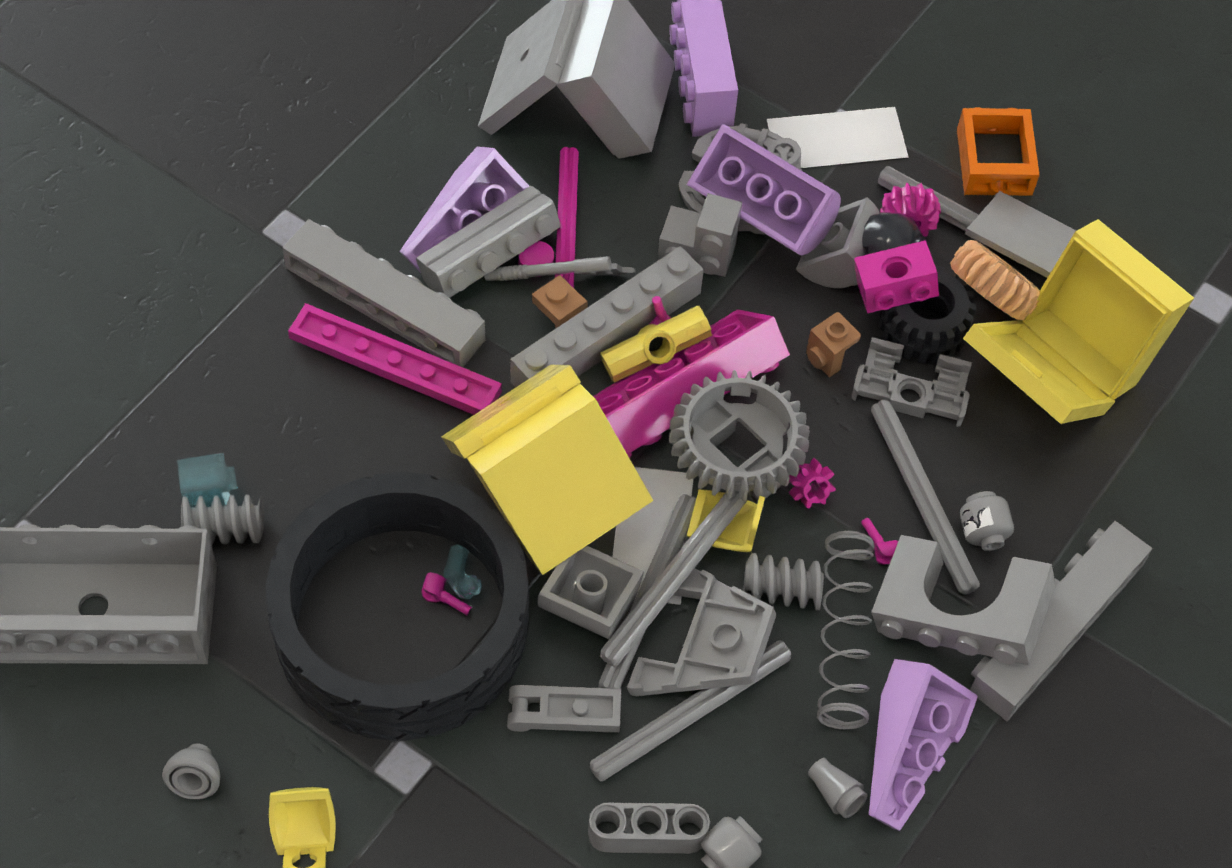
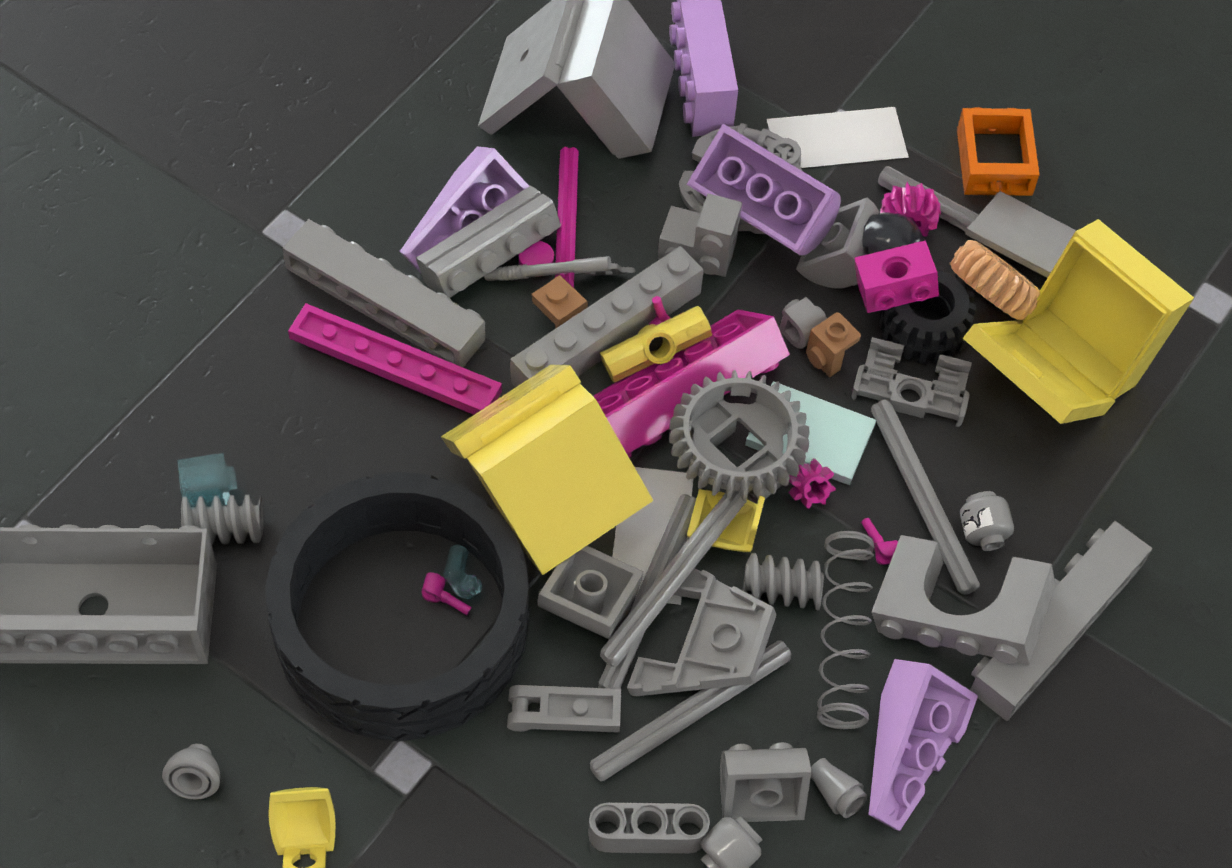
none -> light grey brick [720,742,811,822]
none -> light aqua tile [745,381,876,485]
none -> light grey plate [779,297,827,349]

